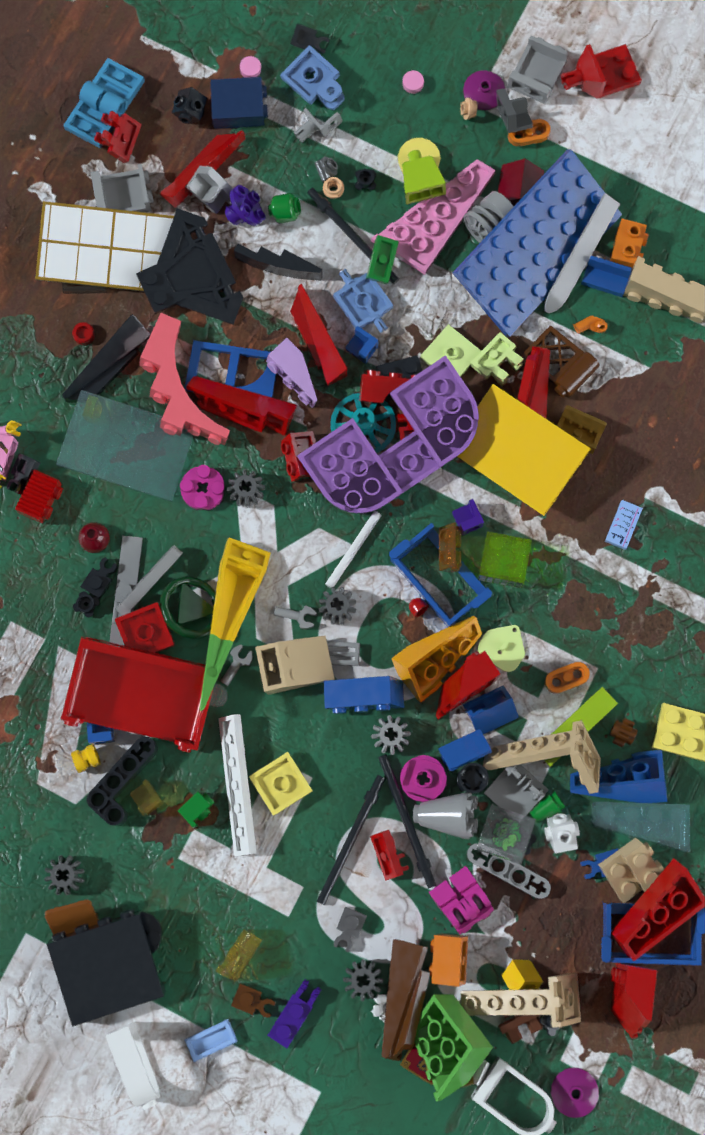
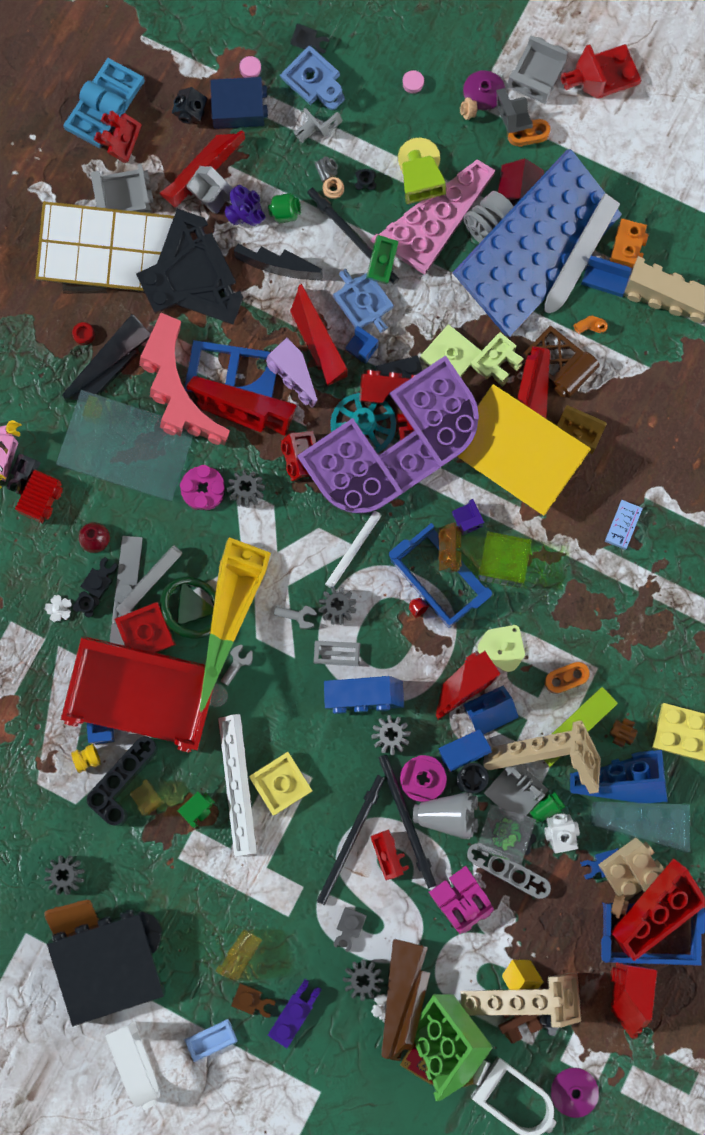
tan slope [255,636,335,695] -> none
light orange wedge [391,615,482,702] -> none
orange brick [429,933,468,987] -> none
none -> white plant [44,595,72,622]
none -> medium nougat plate [611,894,629,918]

